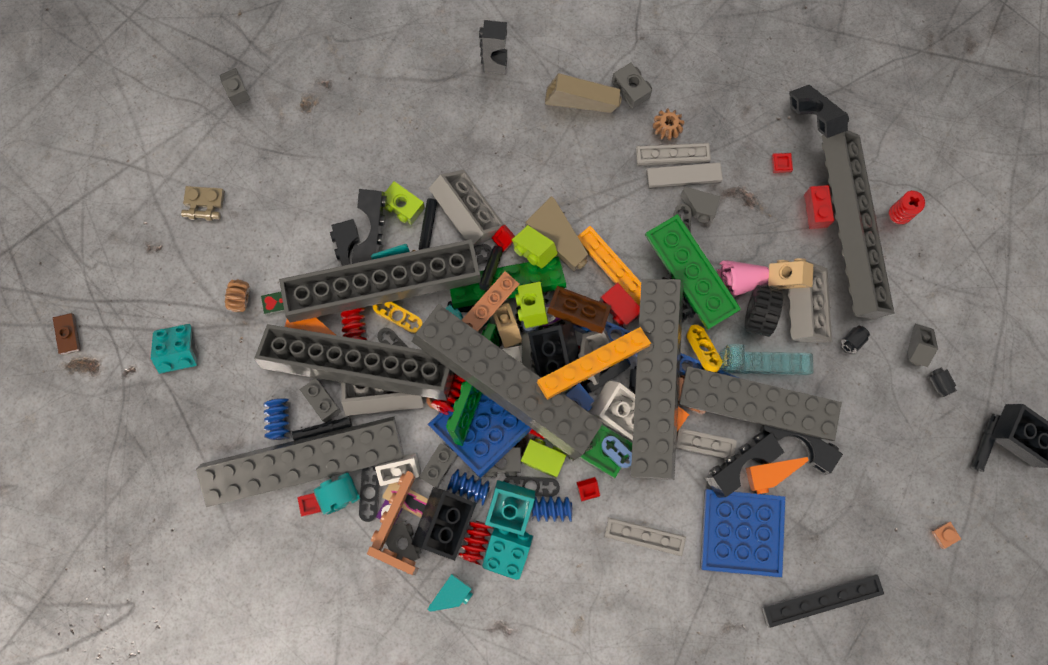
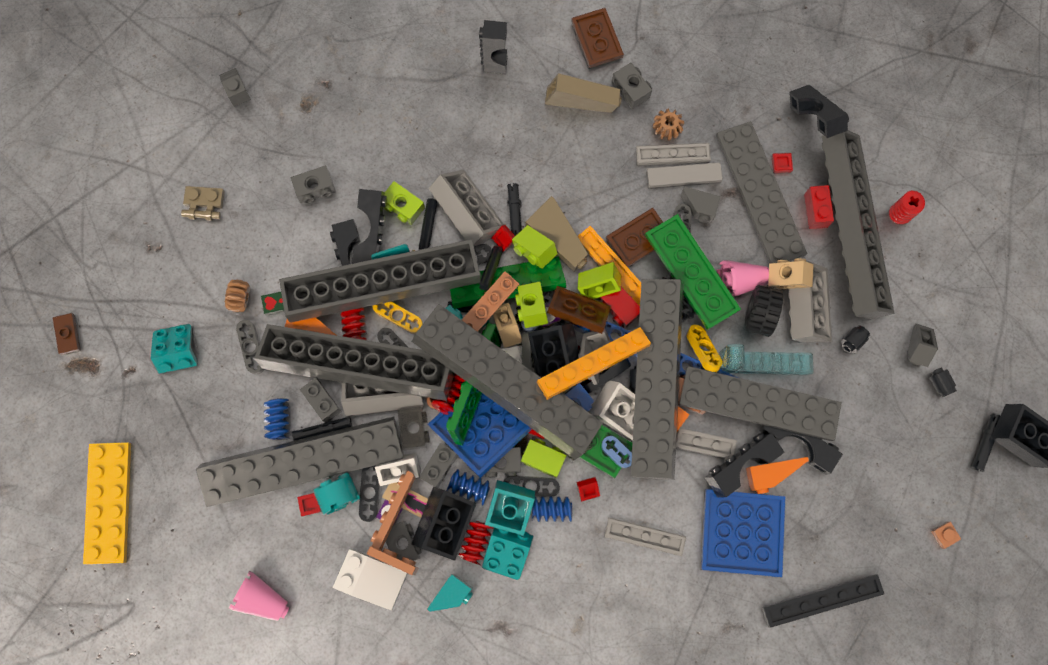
none -> yellow plate [83,442,131,564]
none -> bright pink cone [229,571,290,621]
none -> dark grey beam [236,320,264,375]
none -> dark grey brick [290,165,336,203]
none -> white slope [333,549,407,610]
none -> clear smoke brick [398,407,430,451]
none -> black pin [507,183,522,236]
none -> reddish brown plate [571,8,624,68]
none -> lime brick [578,262,621,299]
none -> reddish brown plate [606,207,663,267]
none -> dark grey plate [716,121,808,264]

